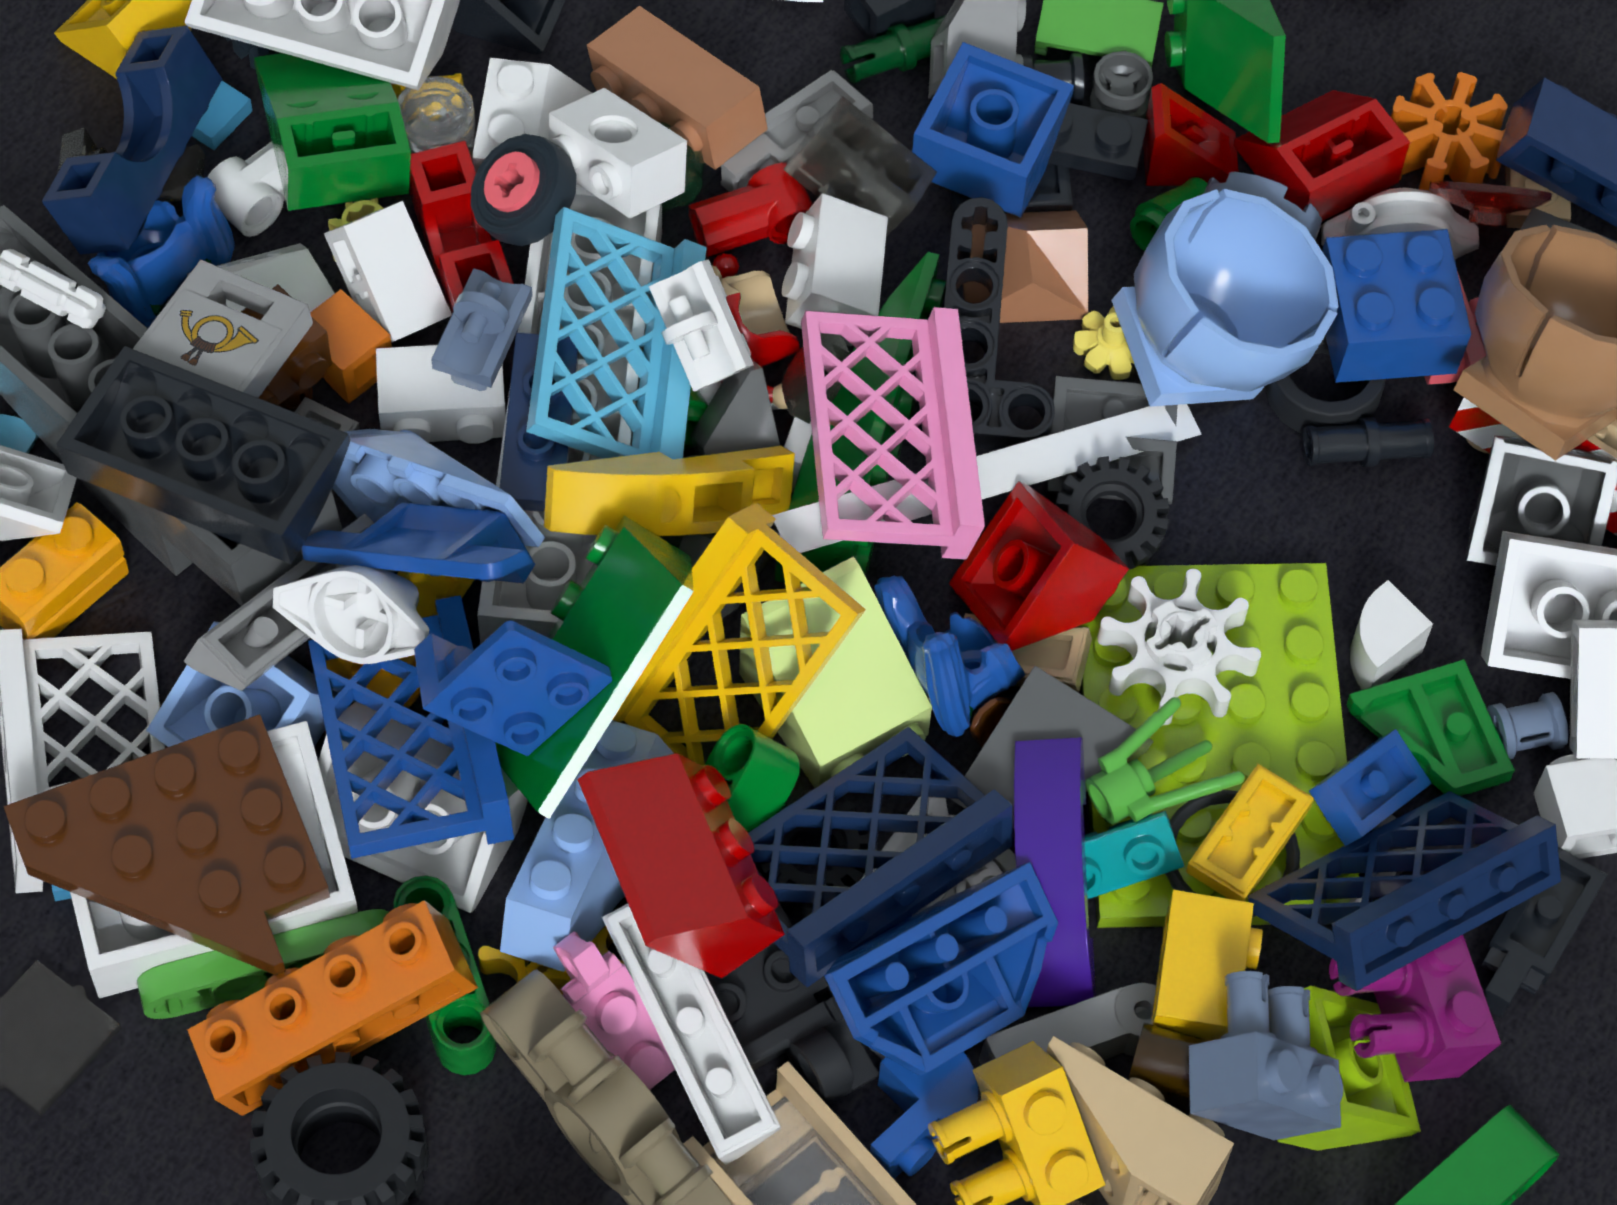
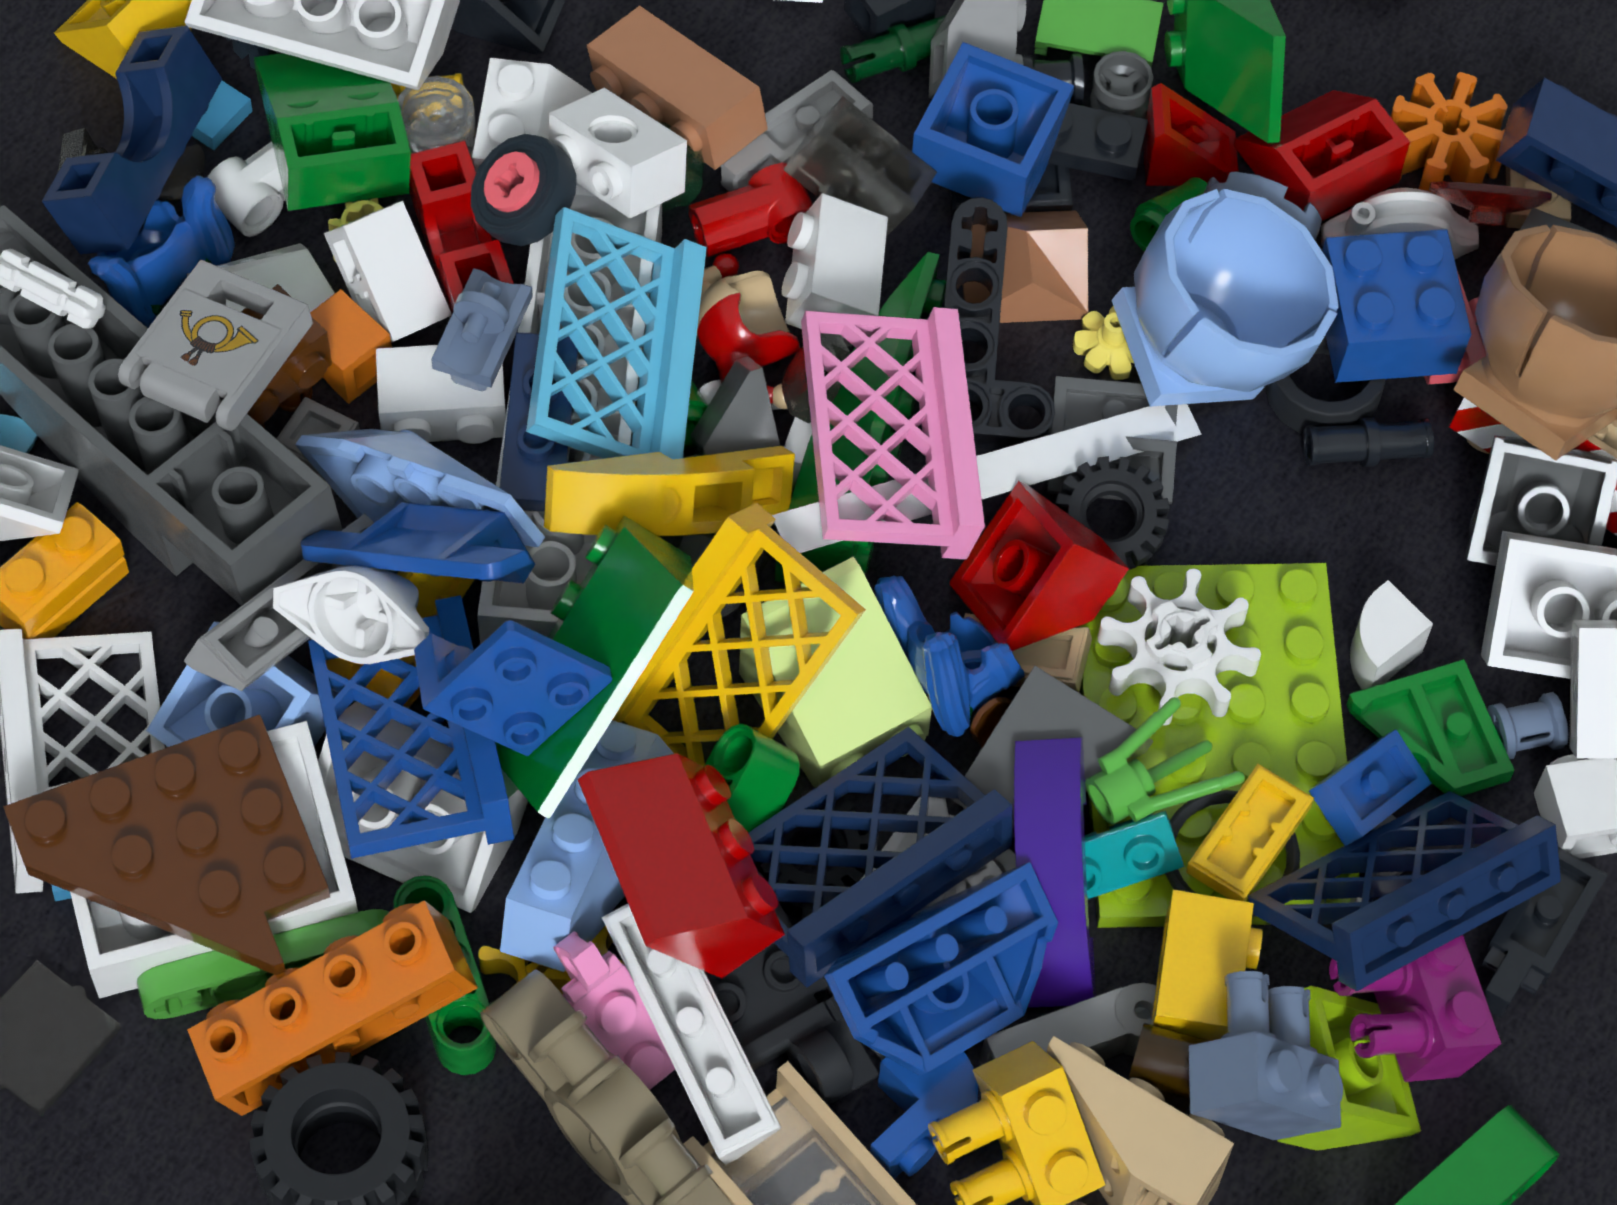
black slope [56,346,350,564] -> none
white hips [649,260,754,392] -> none

